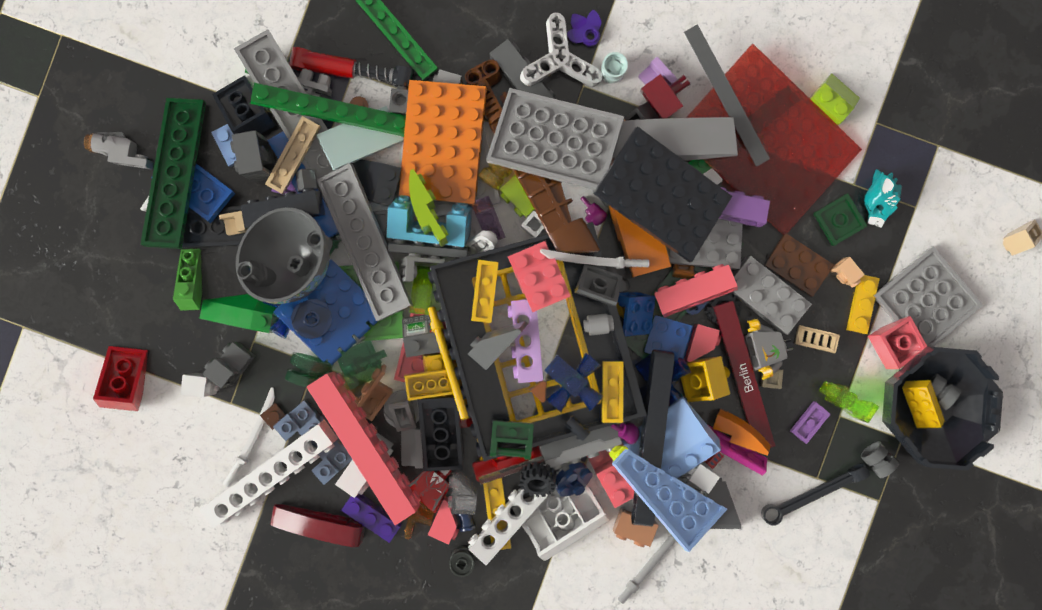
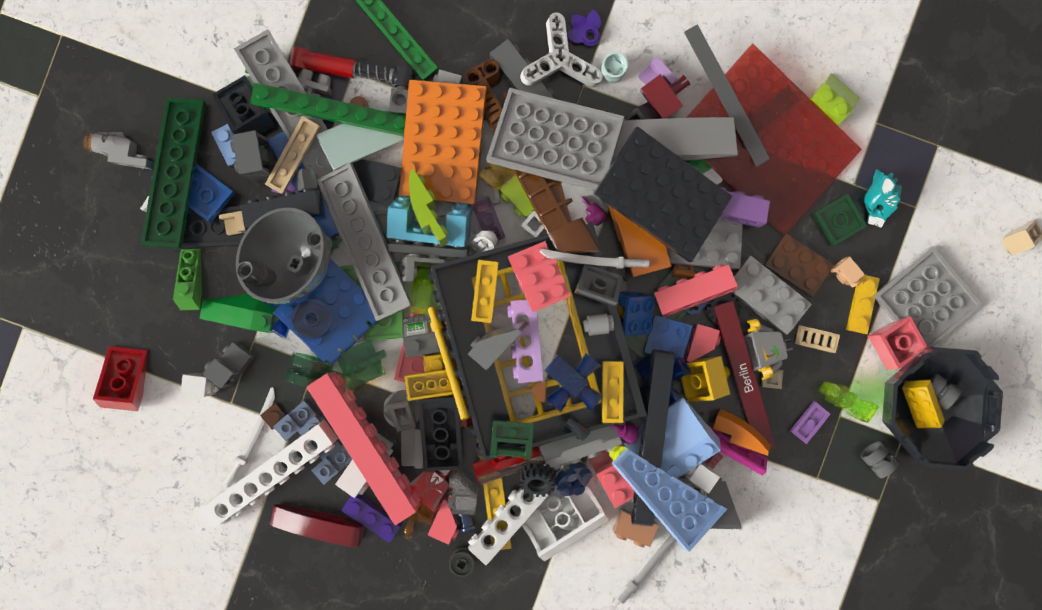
nougat bracket [355,364,393,421] -> none
black piece [761,463,871,526] -> none

